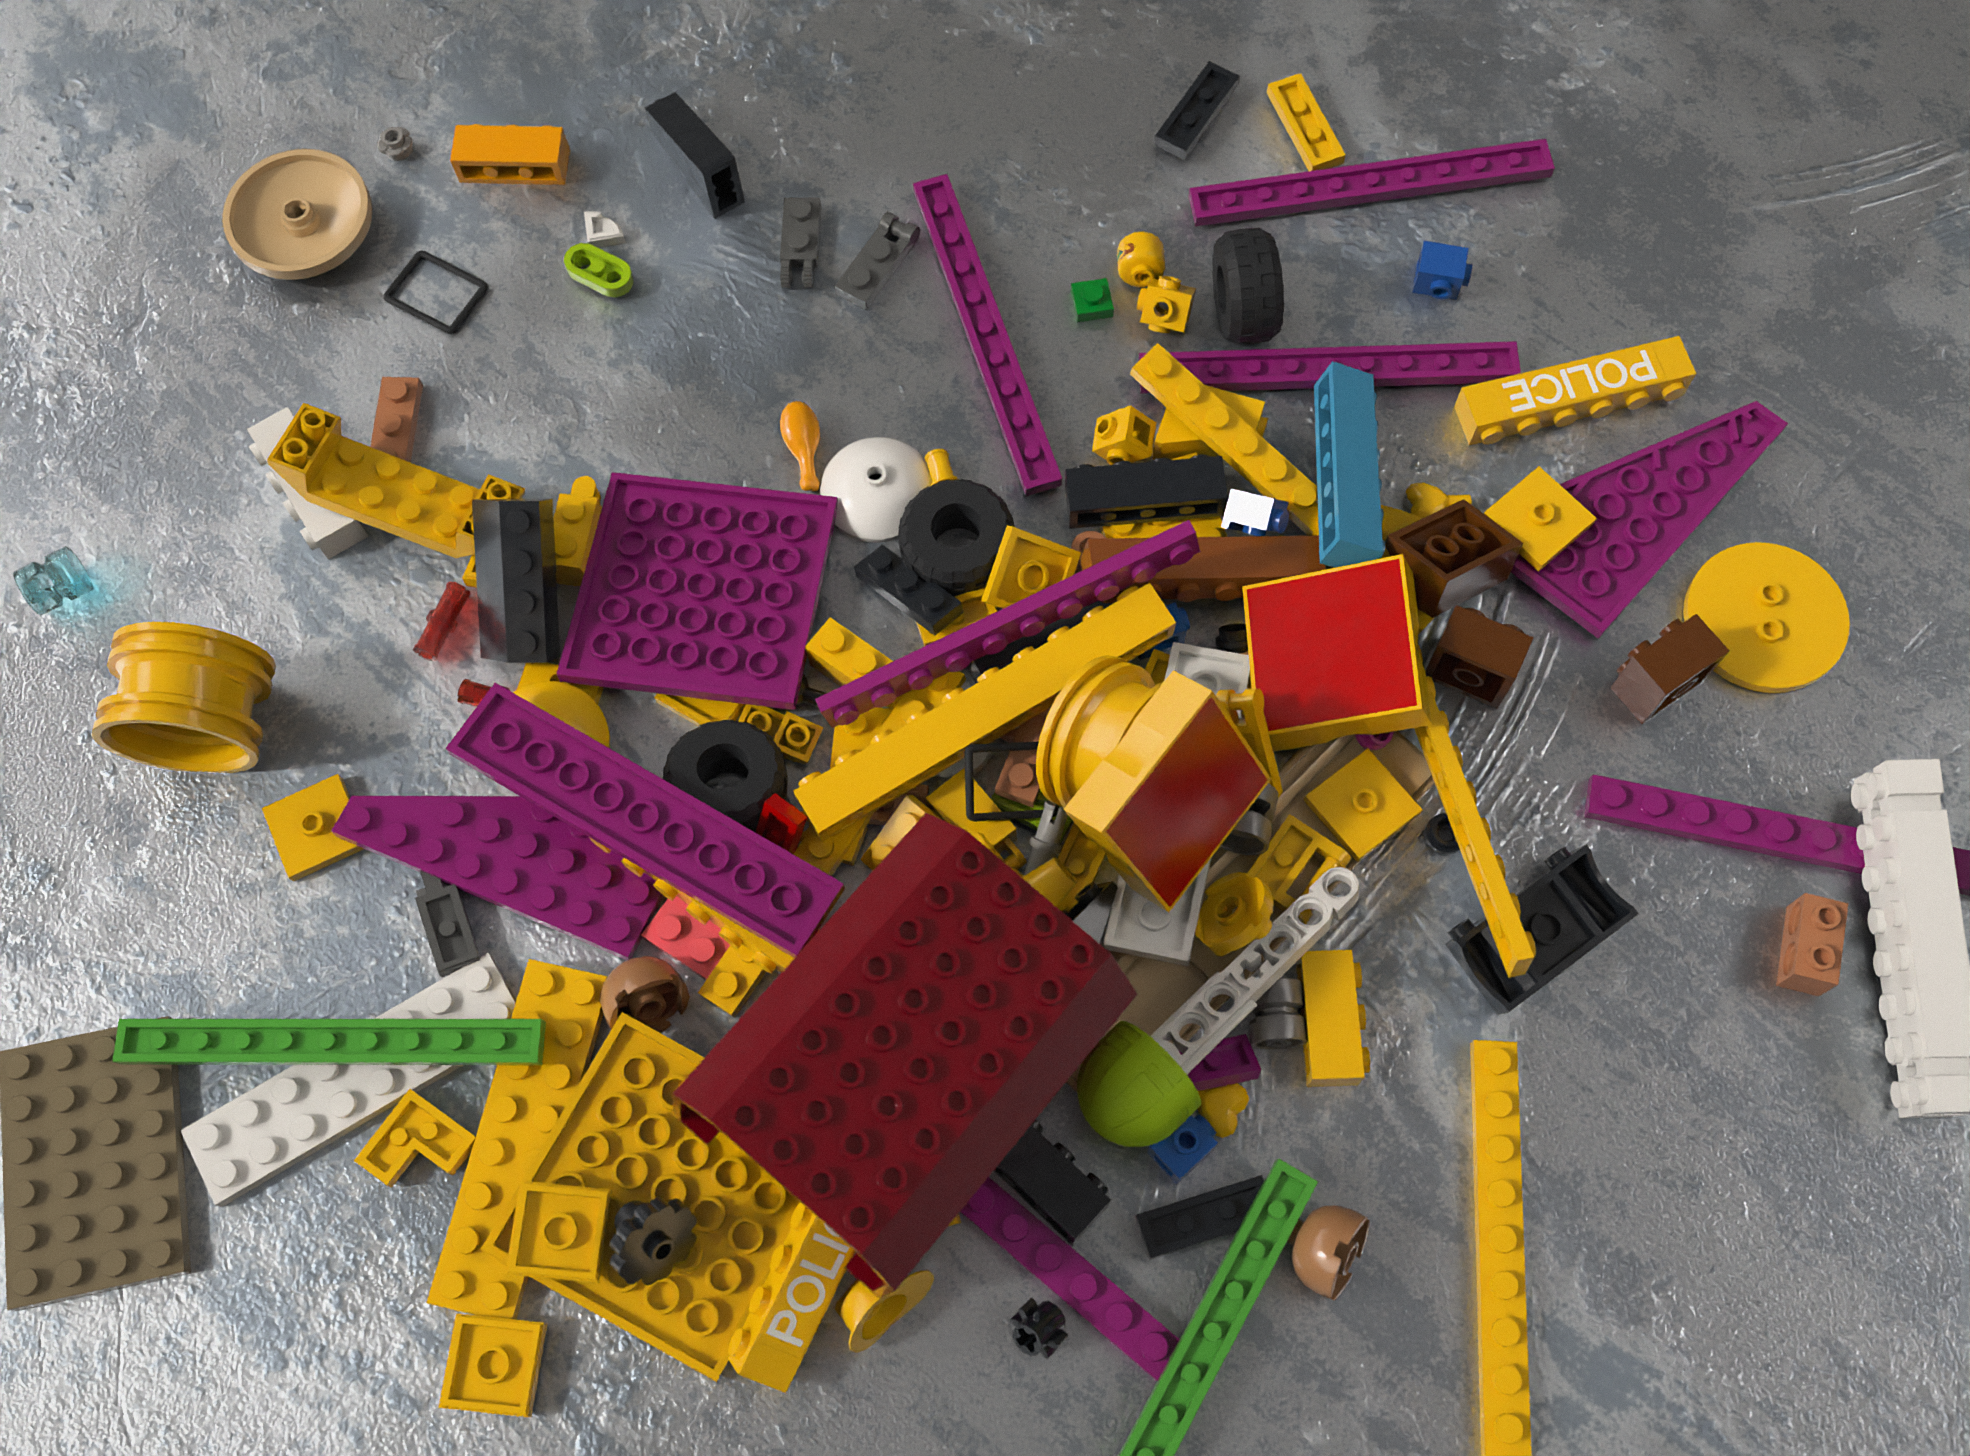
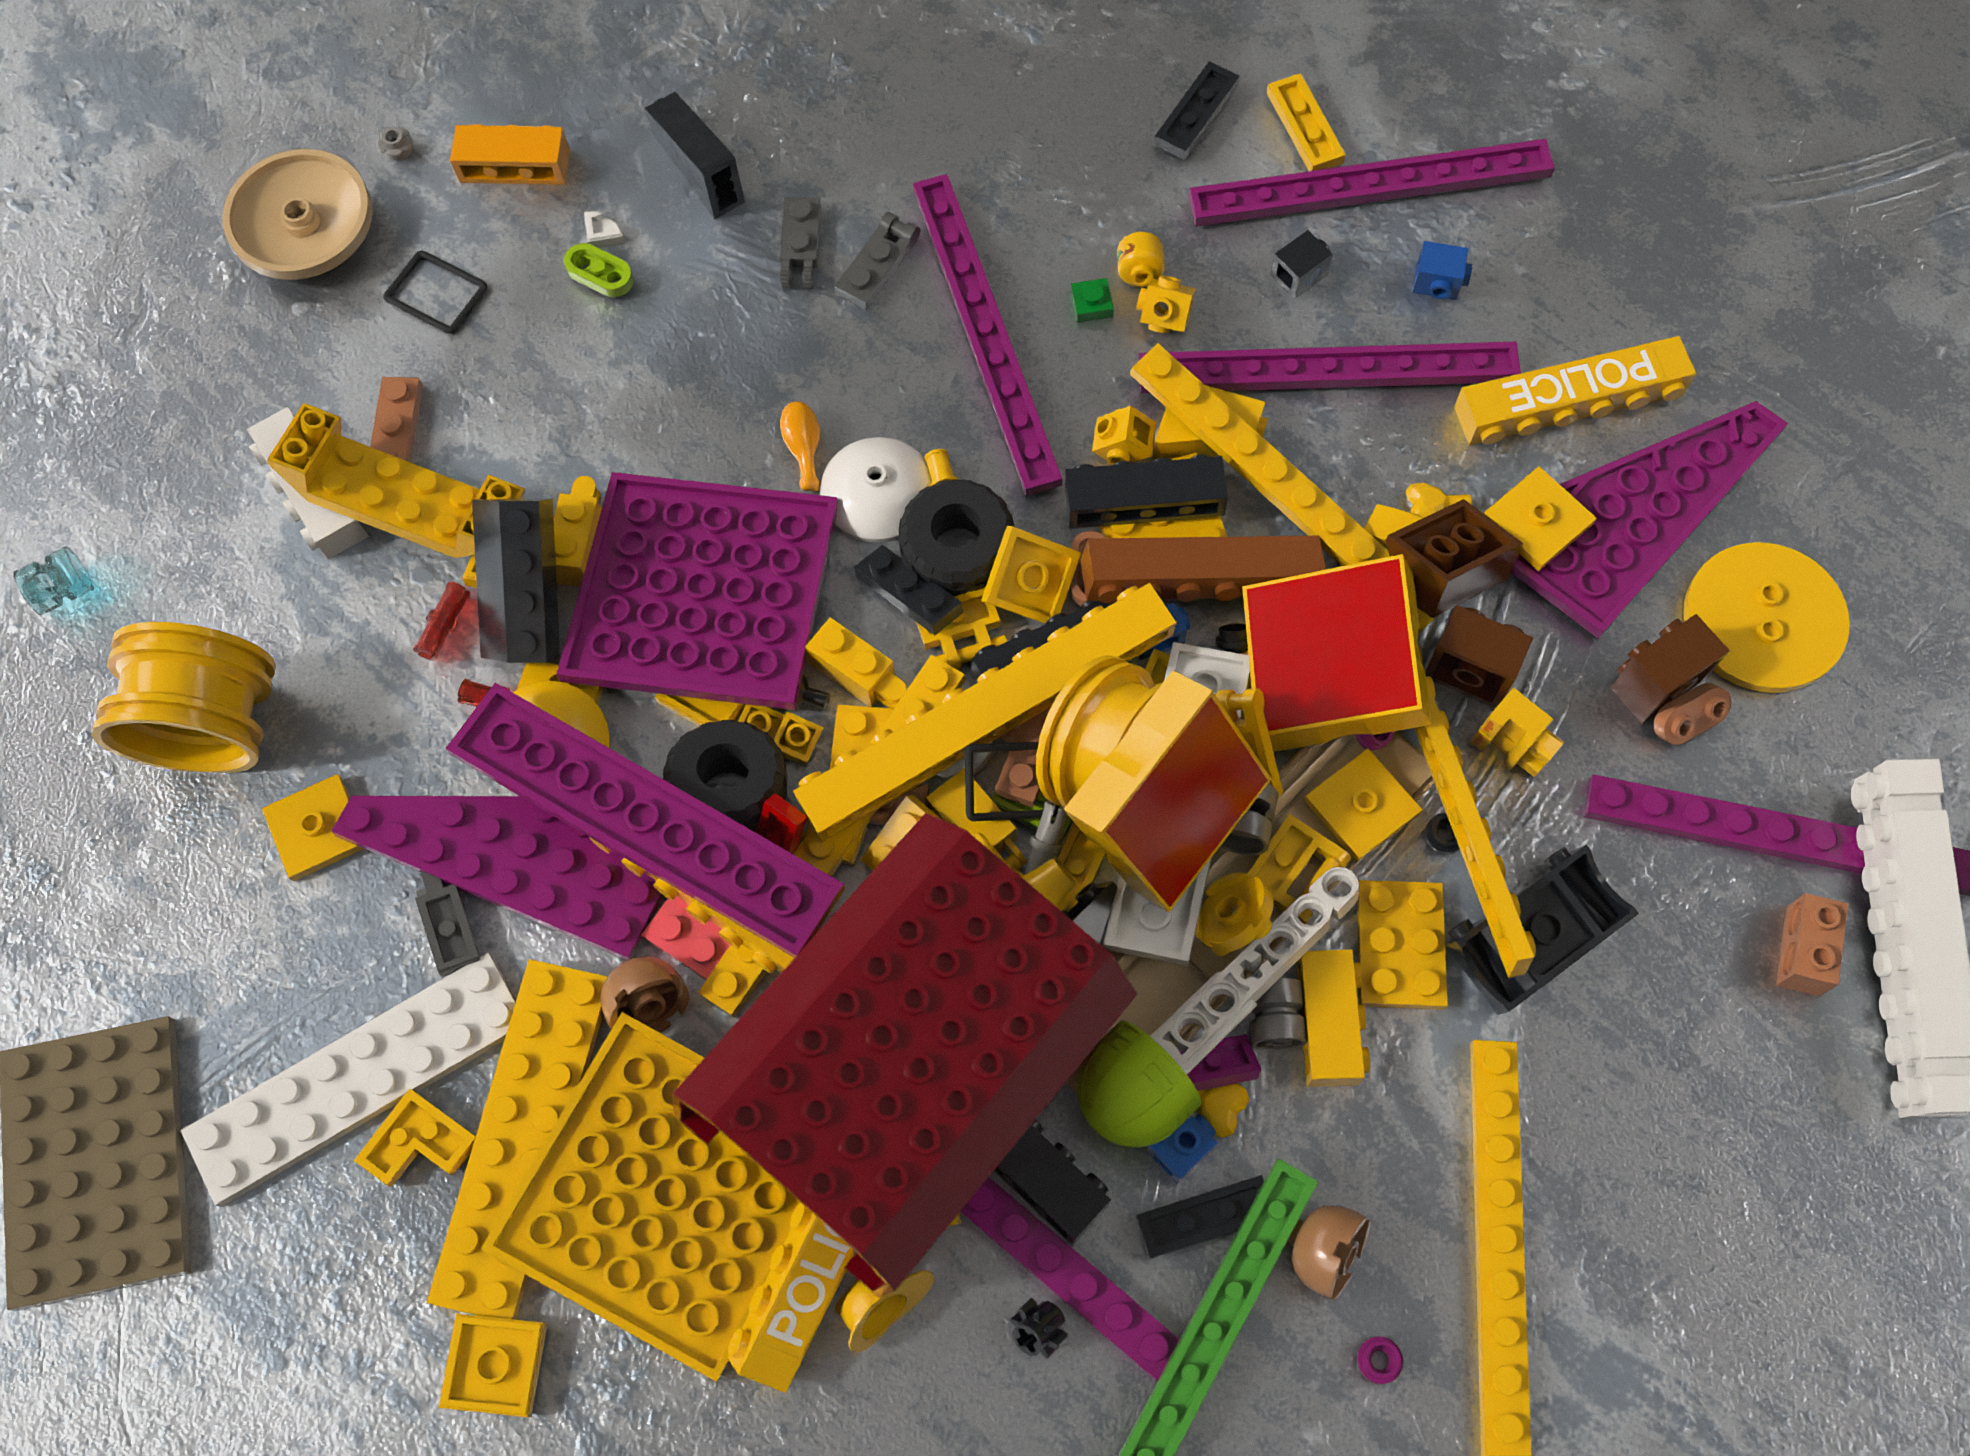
bright green plate [112,1019,546,1065] -> none
yellow plate [505,1181,612,1283] -> none
black plant [610,1197,697,1286] -> none
magenta plate [815,520,1201,728] -> none
black tyre [1212,228,1284,345] -> none
brick [1221,489,1289,536] -> none
dark azure brick [1314,361,1385,568] -> none
none -> black brick [1270,230,1333,299]
none -> yellow plate [1356,880,1448,1010]
none -> magenta plate [1357,1336,1403,1384]
none -> yellow hips [1470,687,1565,777]
none -> nougat plate [1654,683,1731,745]

